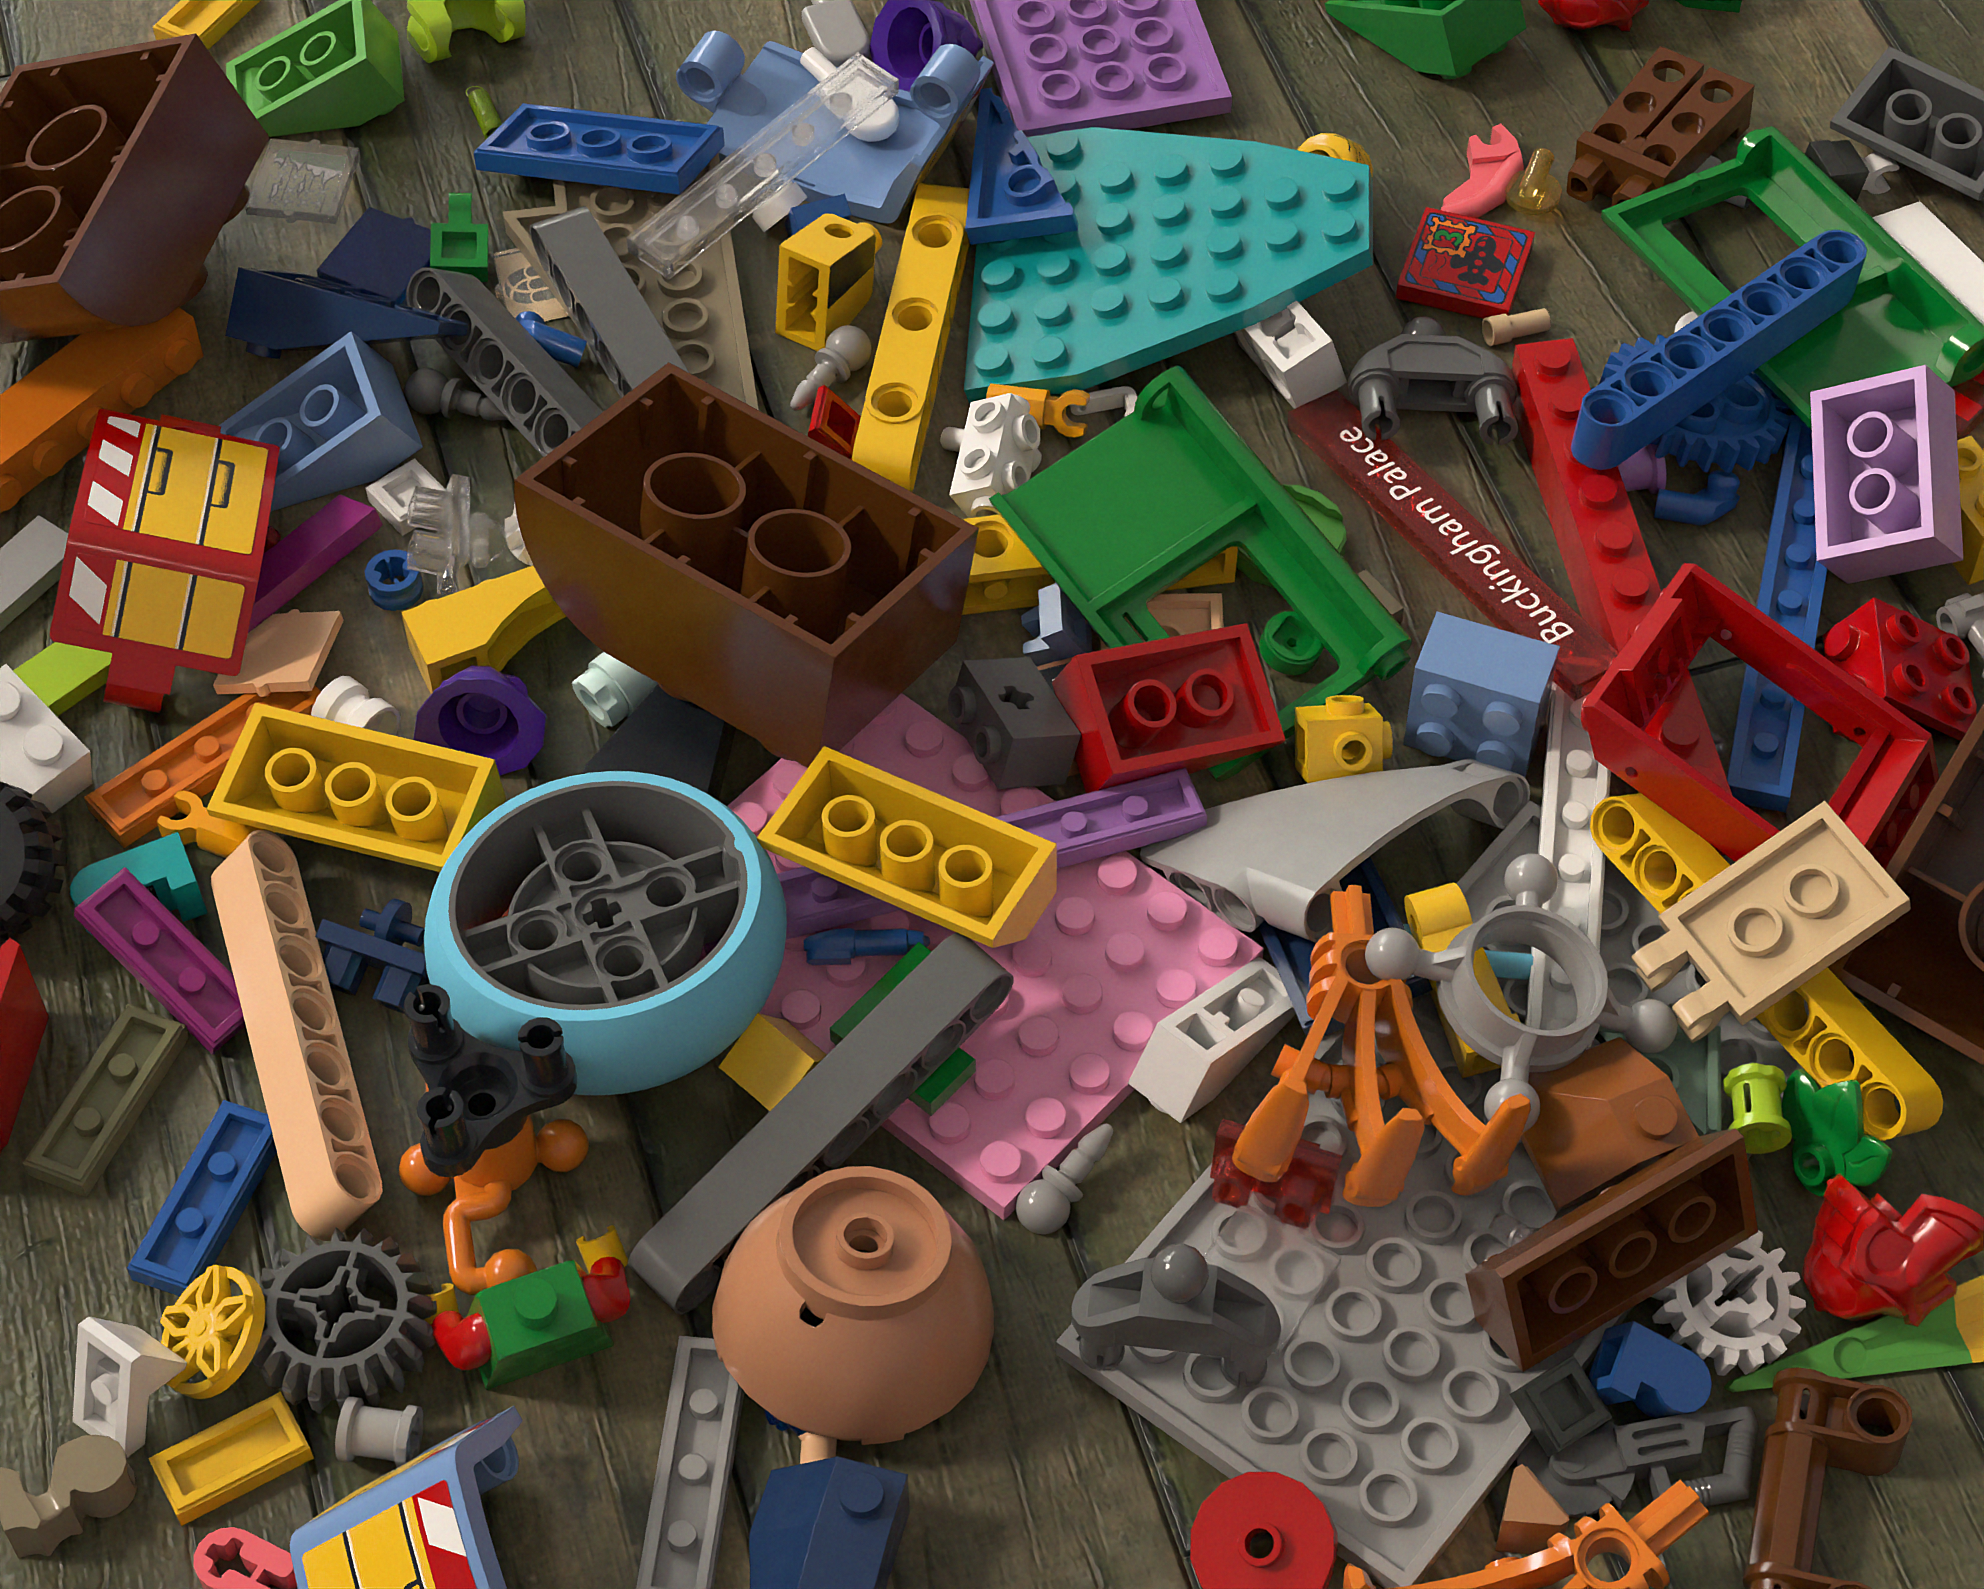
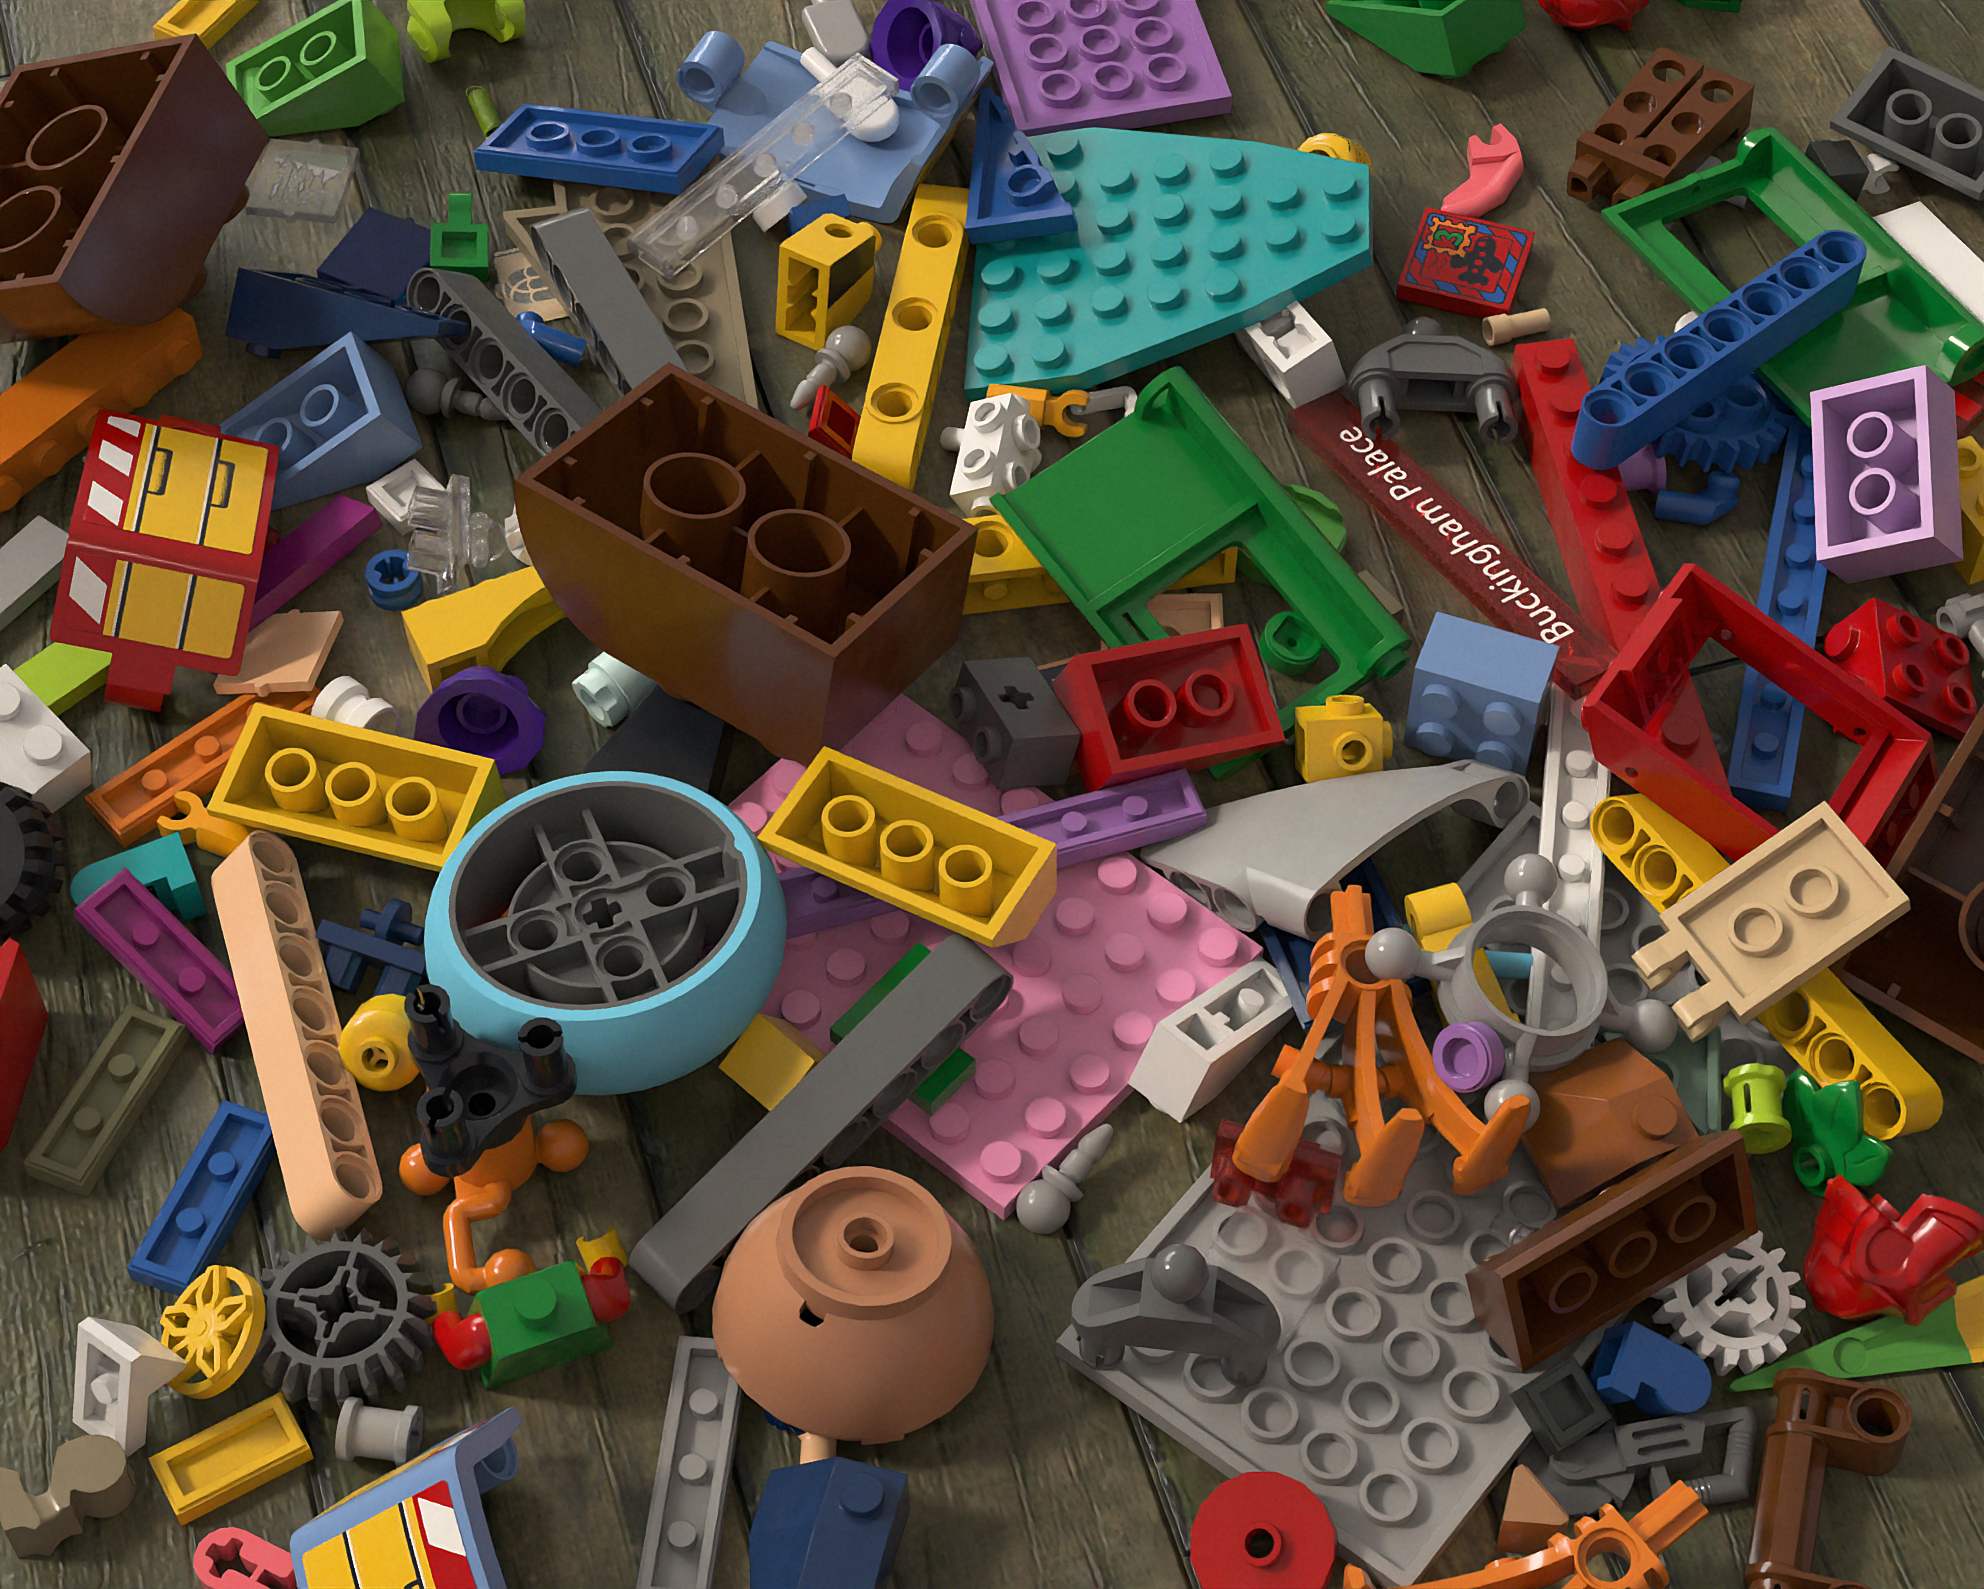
blue piece [804,928,930,965] -> none
medium blue tile [1021,583,1093,666] -> none
clear yellow plate [1506,148,1562,215] -> none
none -> yellow head [338,993,420,1092]
none -> medium lavender tile [1433,1021,1505,1093]

